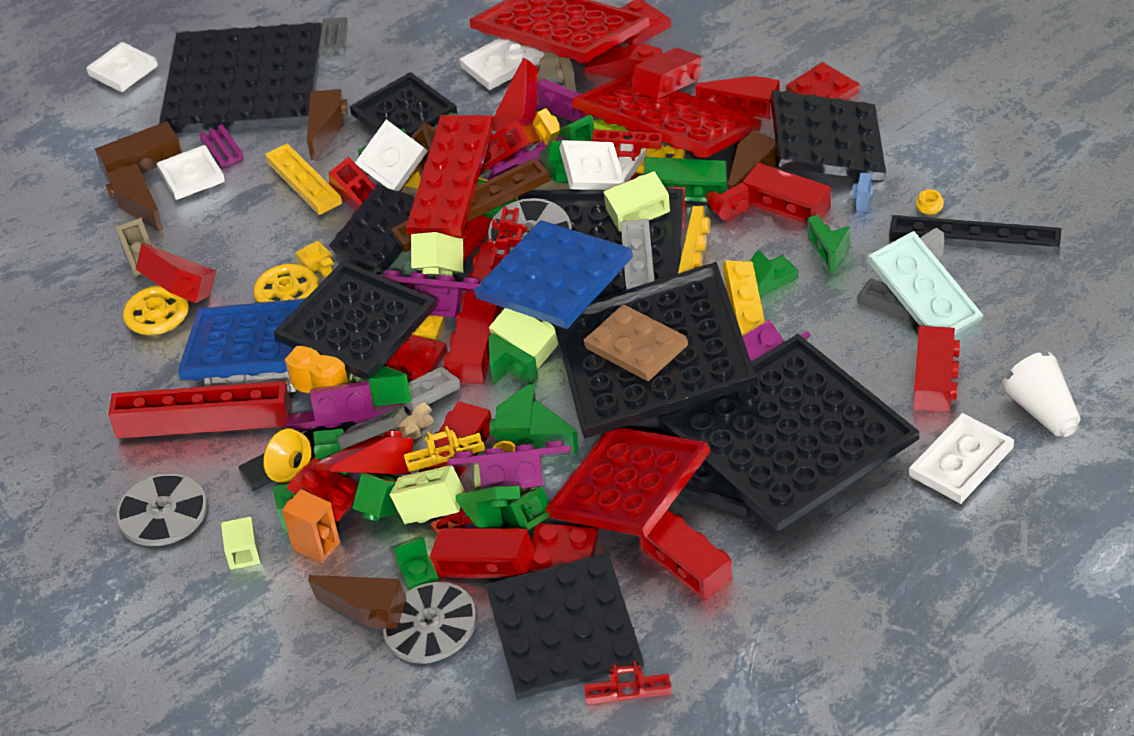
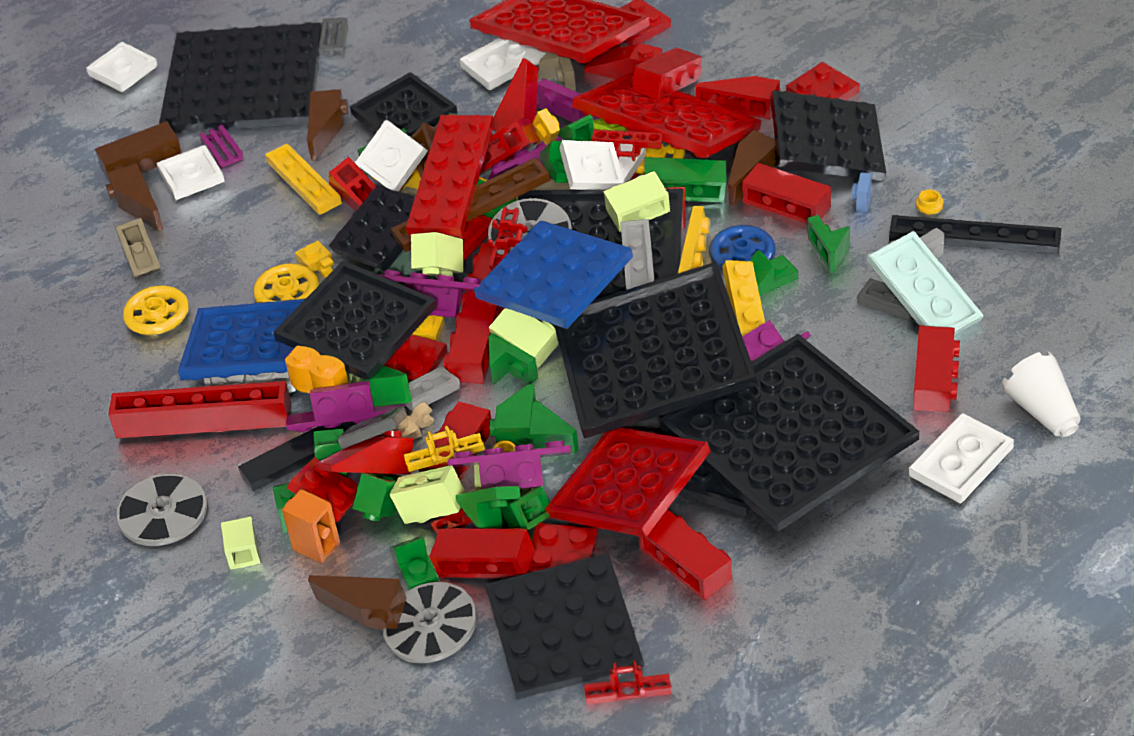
red slope [136,243,216,303] -> none
yellow piece [264,429,312,483] -> none
medium nougat plate [583,304,688,381] -> none
red plate [706,183,750,221] -> none
none -> blue plate [709,225,776,270]

